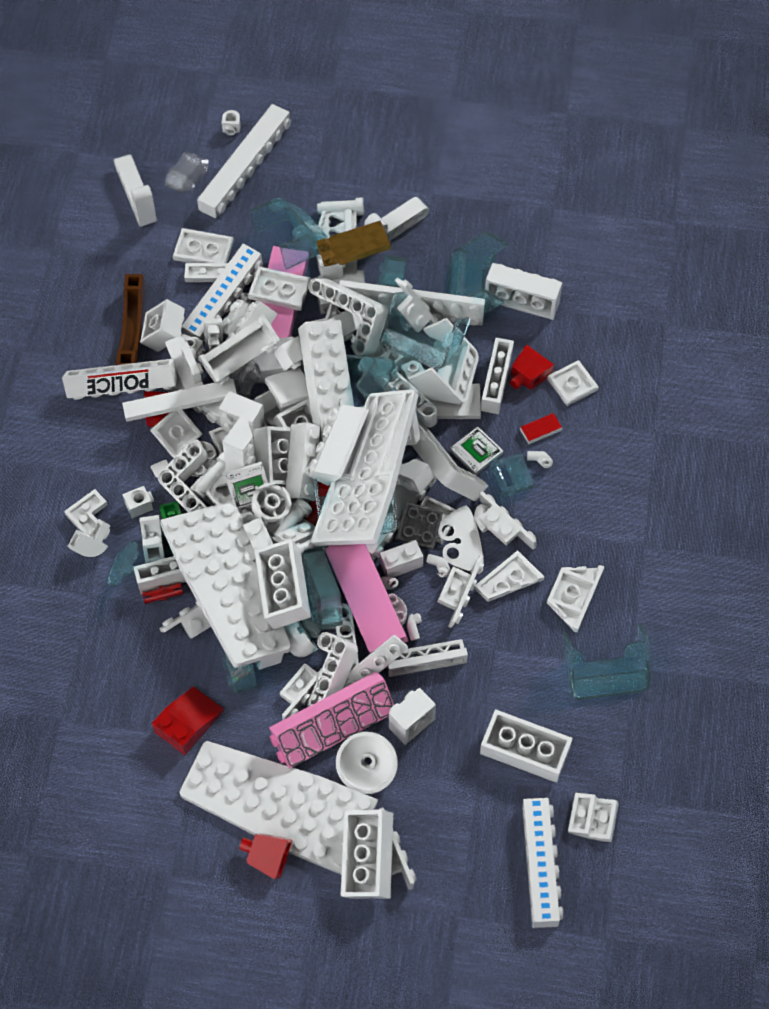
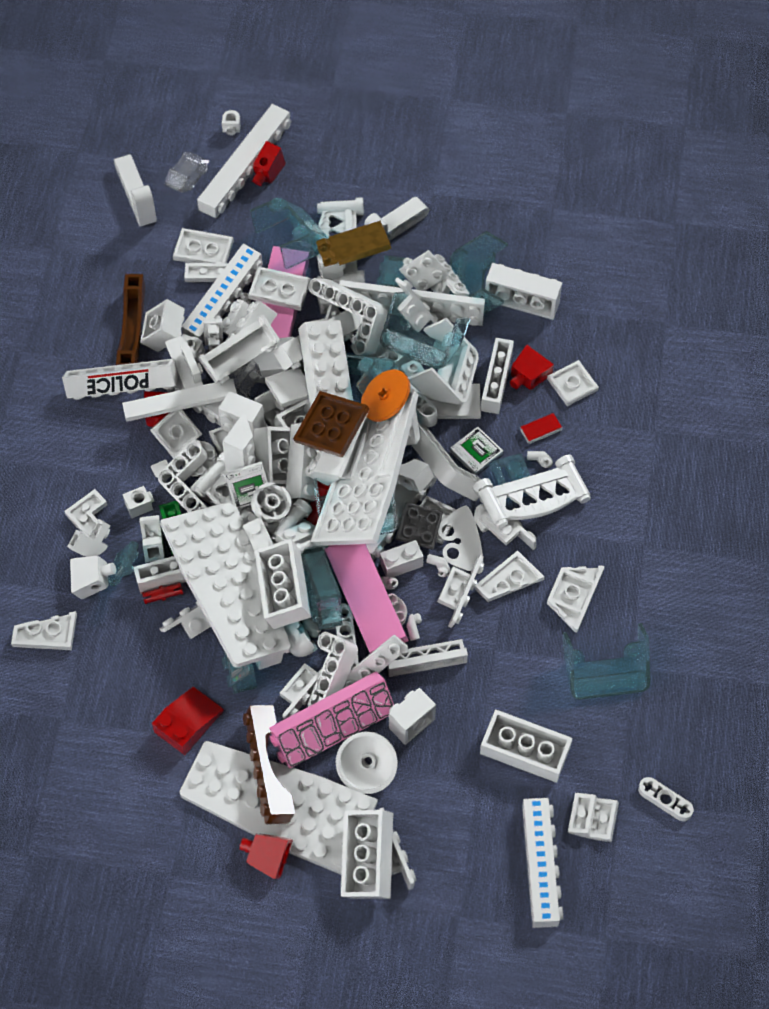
none -> white wing [11,611,77,650]
none -> white torso [70,556,116,600]
none -> arch [243,705,295,824]
none -> red torso [252,141,285,186]
none -> reddish brown plate [293,391,369,458]
none -> orange piece [361,369,410,422]
none -> white hinge [399,250,450,291]
none -> white bracket [431,254,470,297]
none -> white piece [472,454,591,529]
none -> white beam [638,777,694,821]

